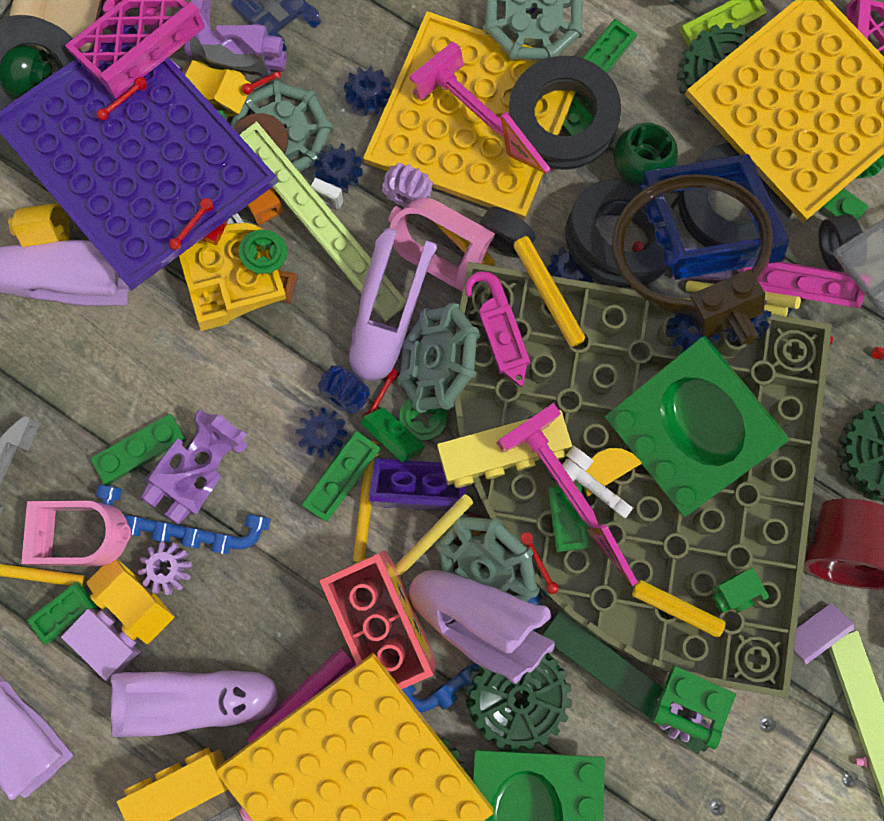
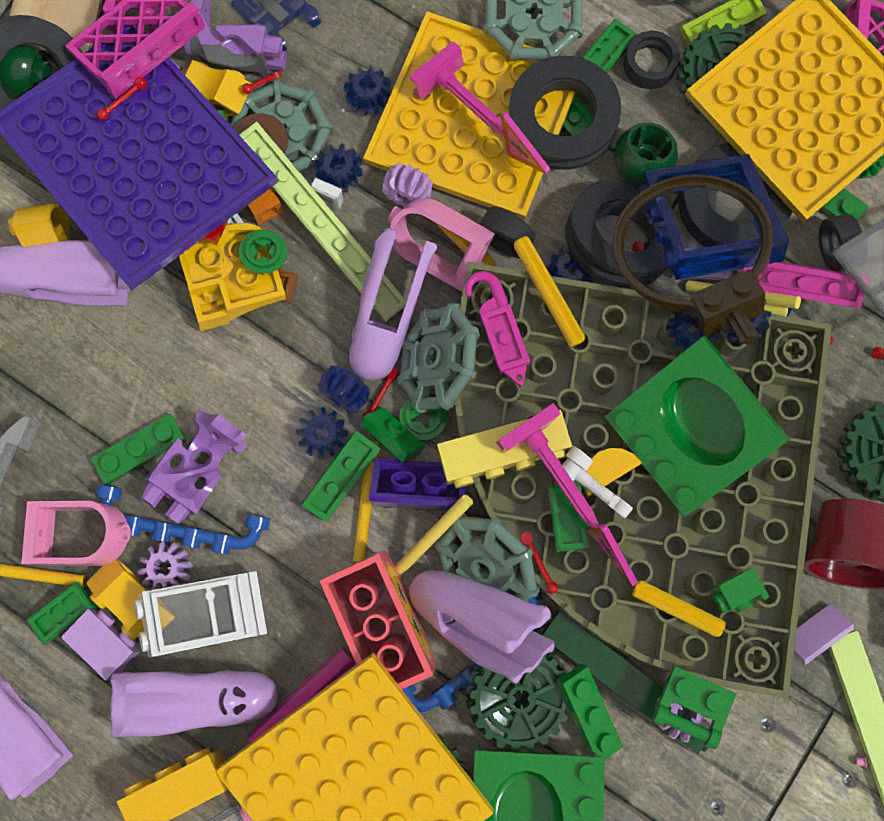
red hinge [169,198,214,250] -> none
none -> white door [134,571,267,657]
none -> green plate [556,664,623,760]
none -> black tyre [623,30,680,90]

